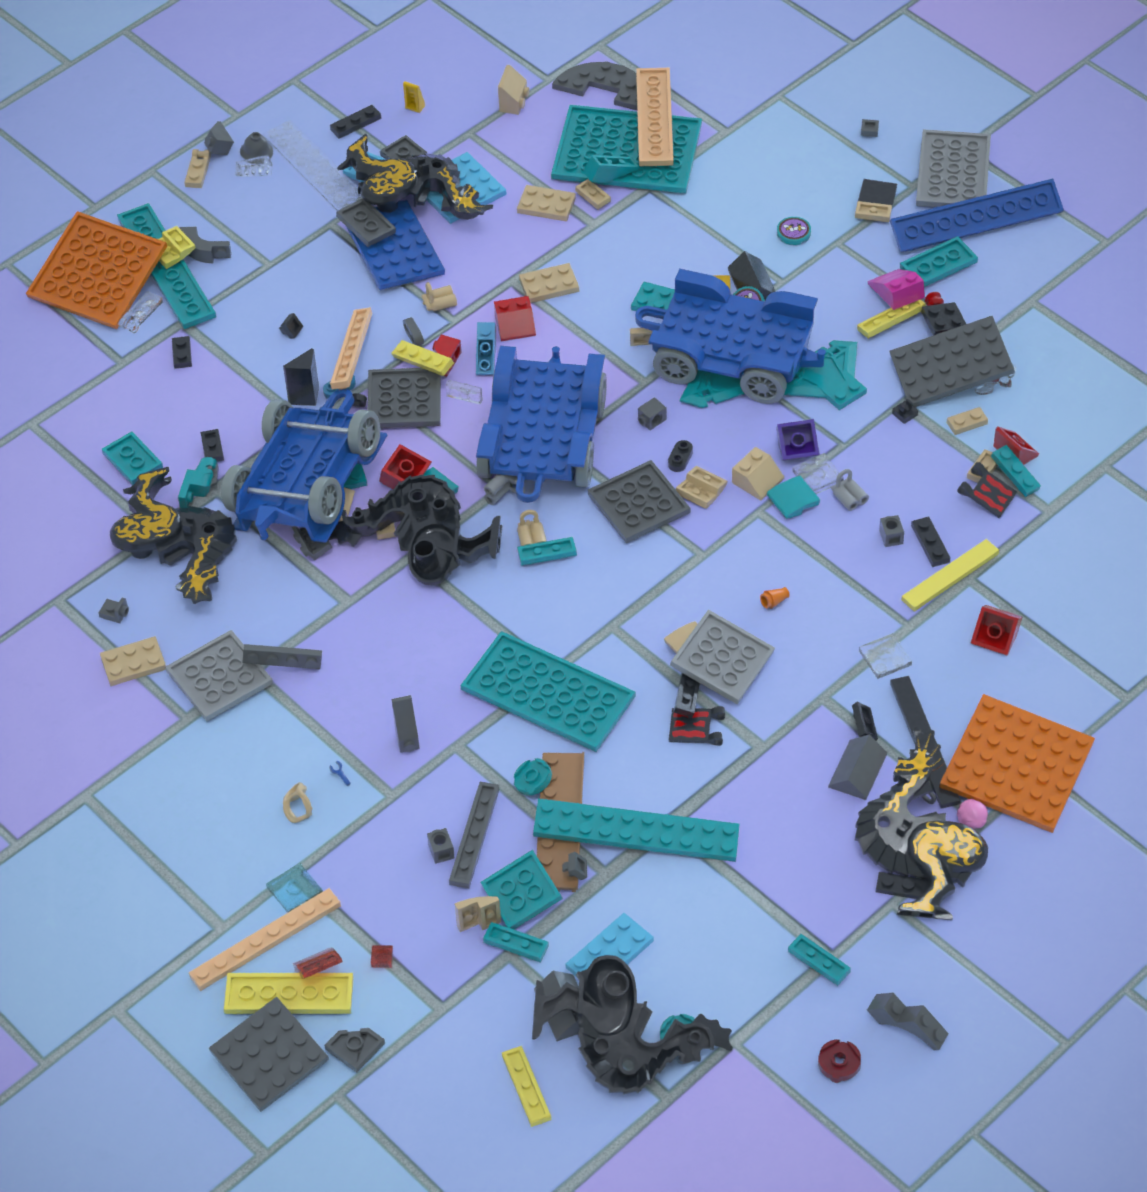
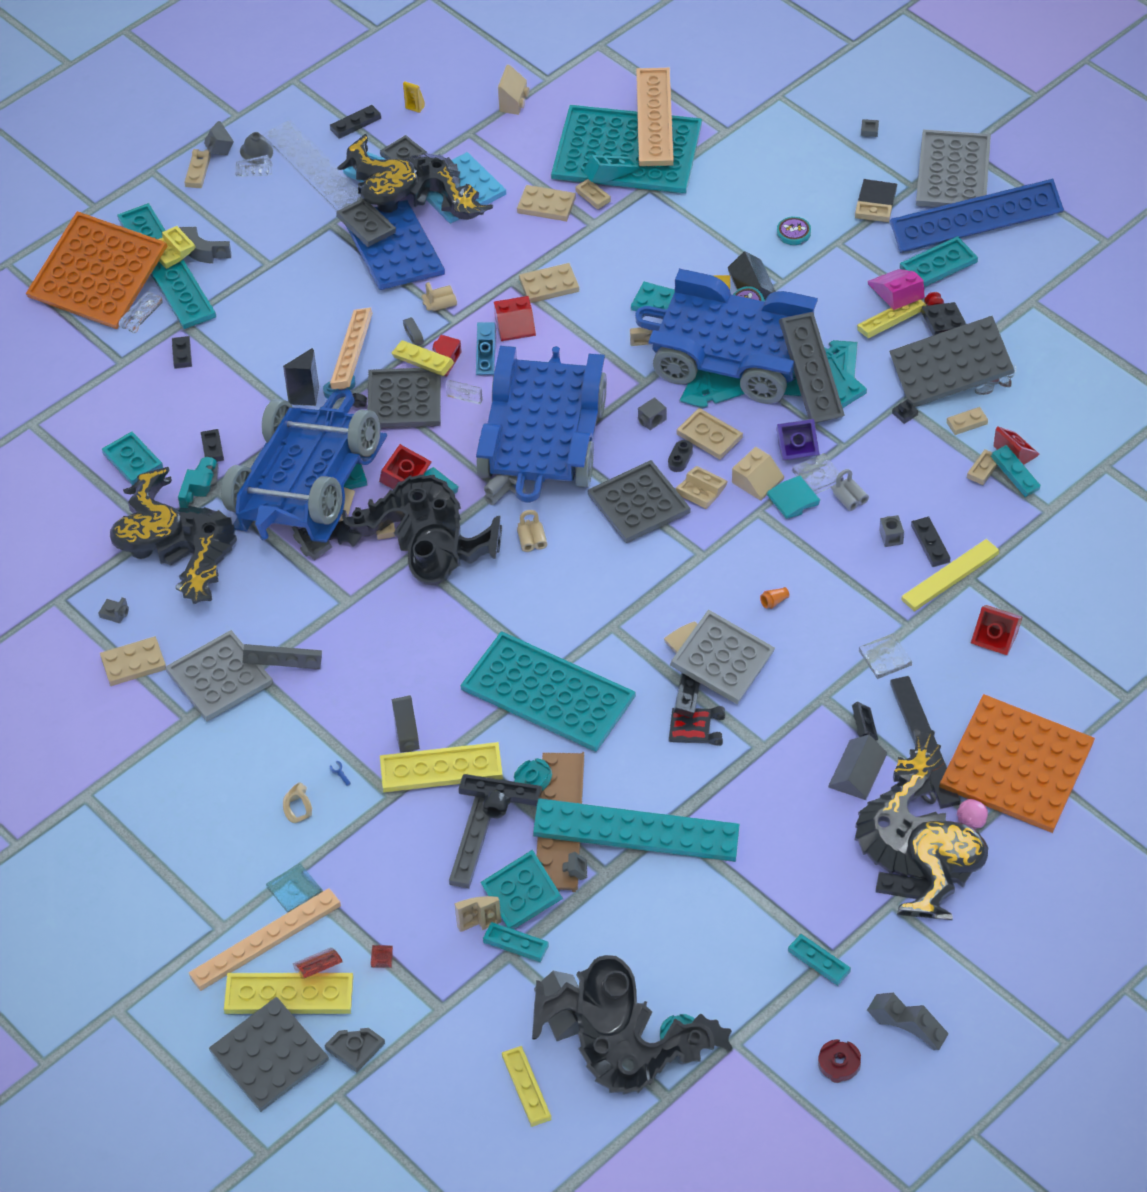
black tile [279,313,304,339] -> none
dark grey brick [427,828,455,864] -> none
teal plate [517,537,577,566] -> none
dark grey plate [552,61,638,111] -> none
medium azure plate [565,913,654,977] -> none
black flag [957,462,1017,518] -> none
none -> light yellow plate [380,742,503,793]
none -> black plate [459,774,542,818]
none -> tan plate [677,408,743,460]
none -> dark grey plate [779,312,845,423]

